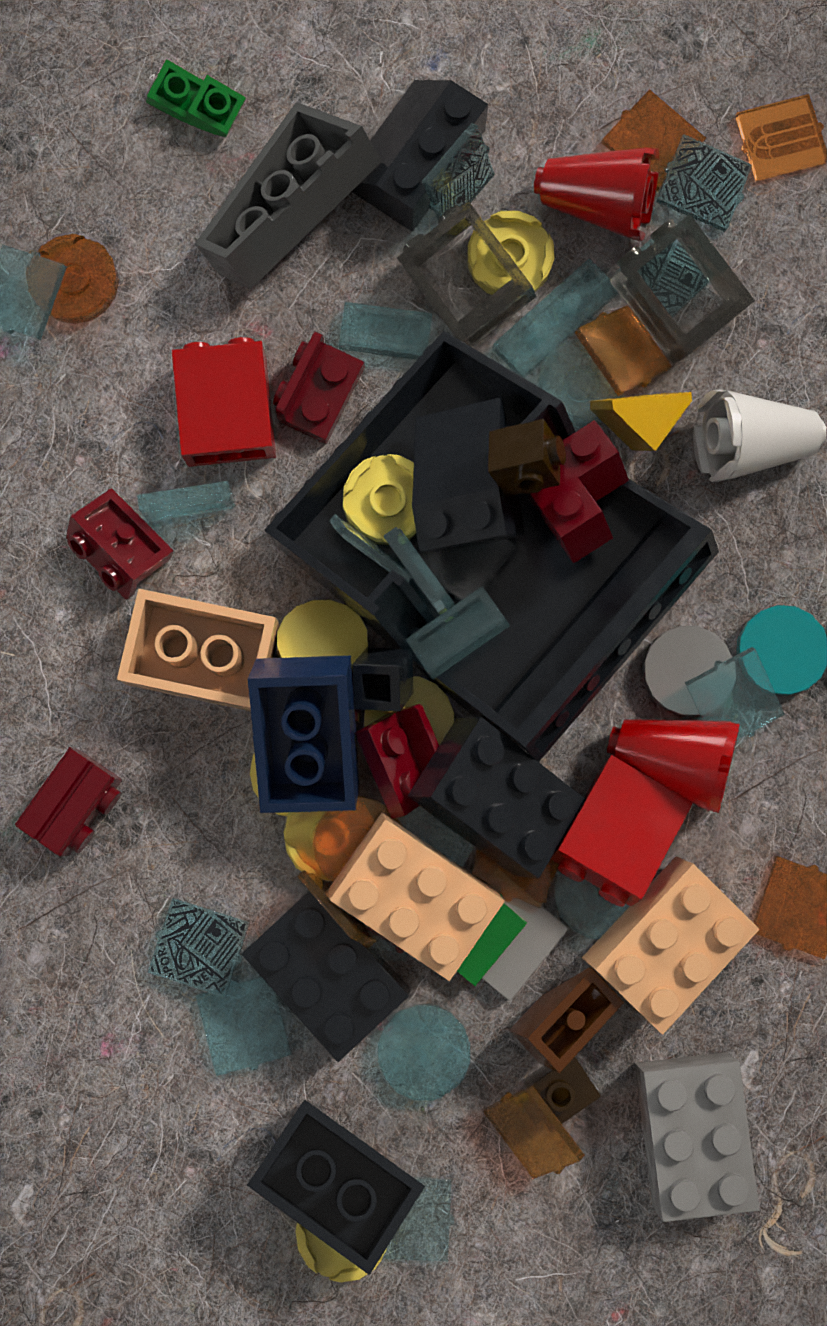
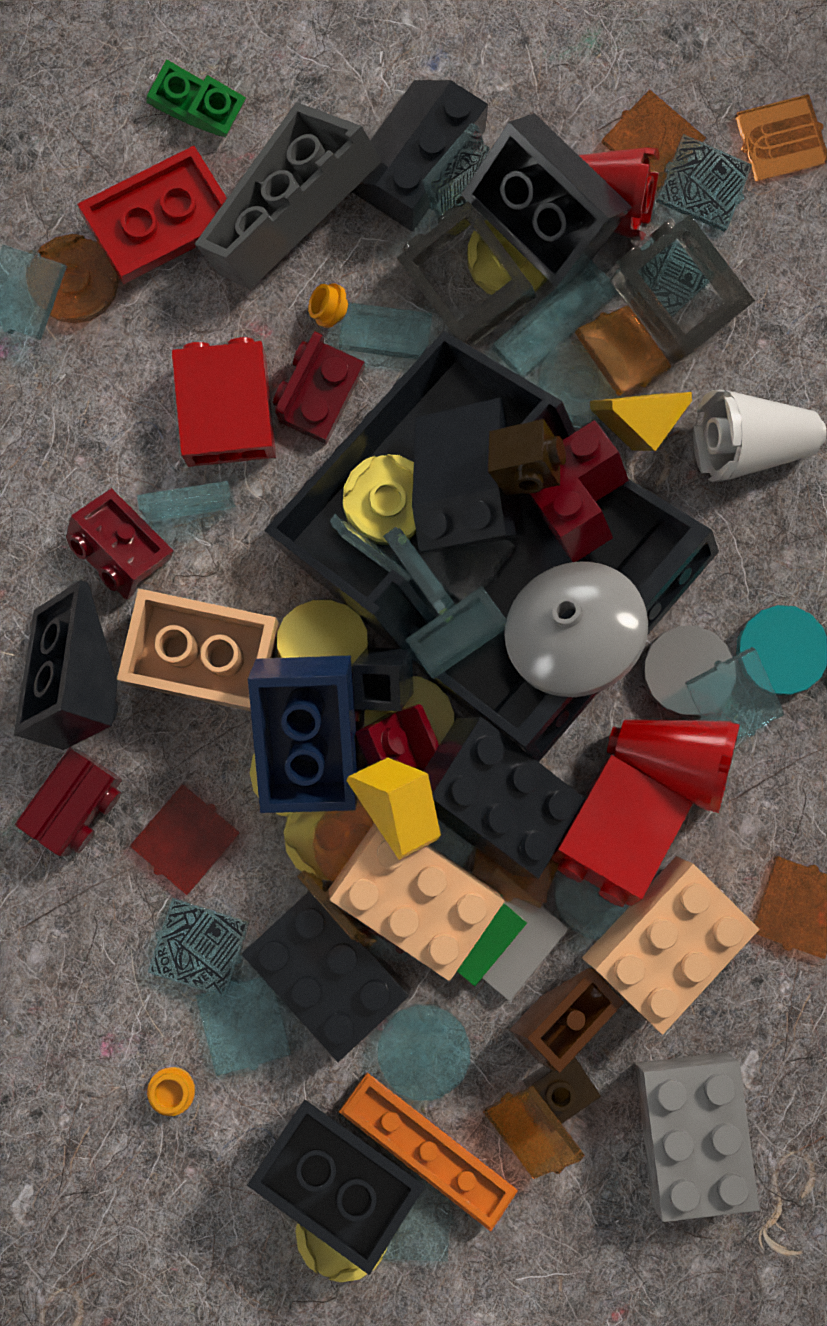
none -> black slope [14,580,118,750]
none -> red plate [77,145,227,285]
none -> clear red piece [130,784,240,895]
none -> light orange plate [147,1067,195,1116]
none -> light orange plate [308,283,348,328]
none -> orange tile [338,1072,518,1231]
none -> yellow slope [346,758,441,860]
none -> black brick [461,113,632,288]
none -> light grey dish [505,562,648,697]

